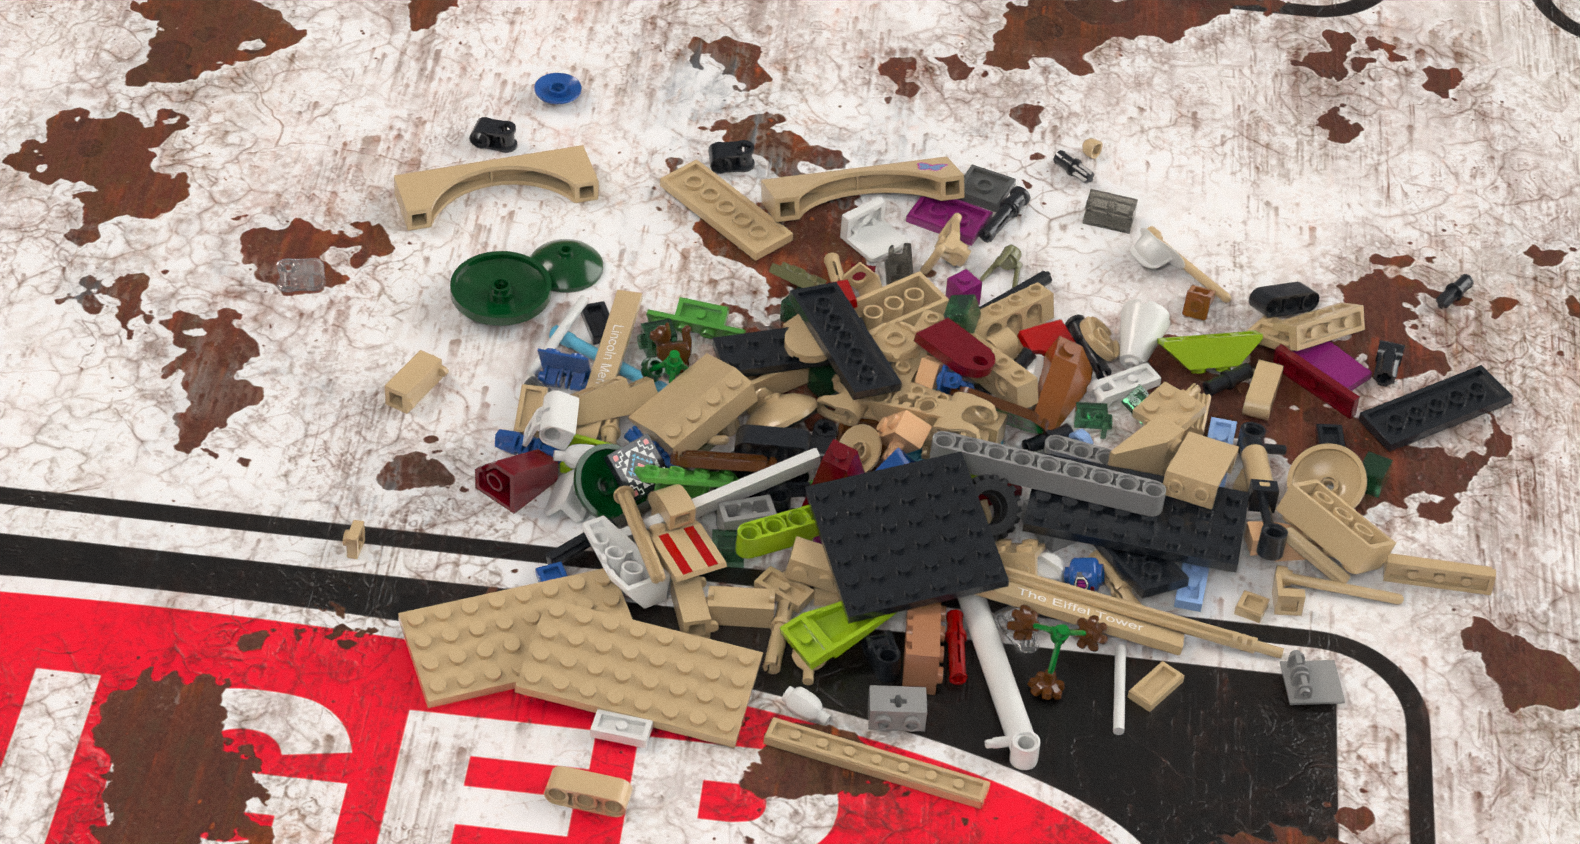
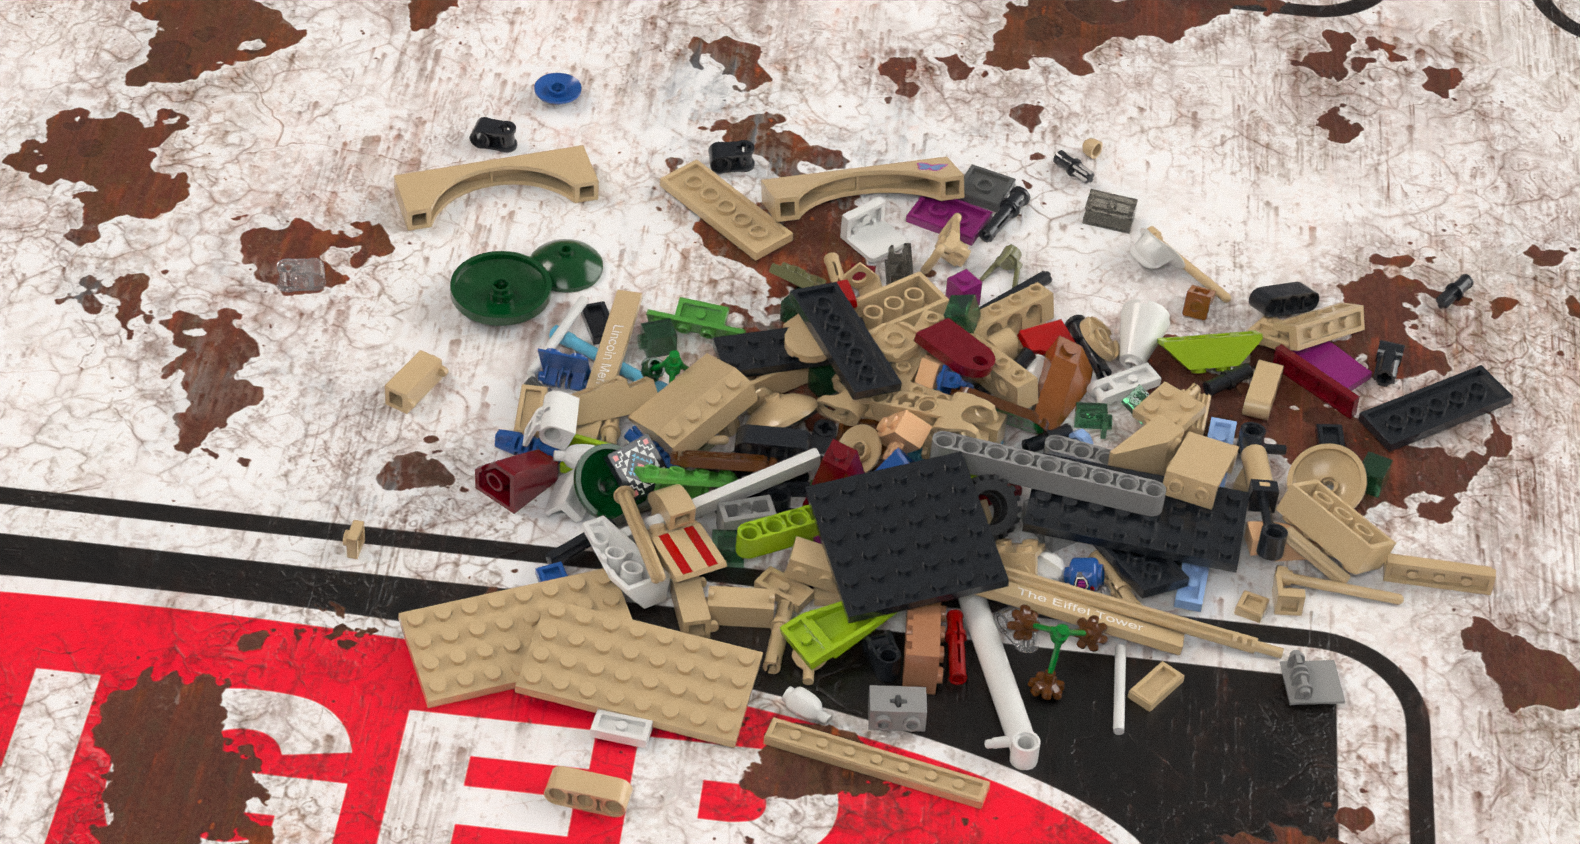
reddish brown animal [650,322,692,373] -> none

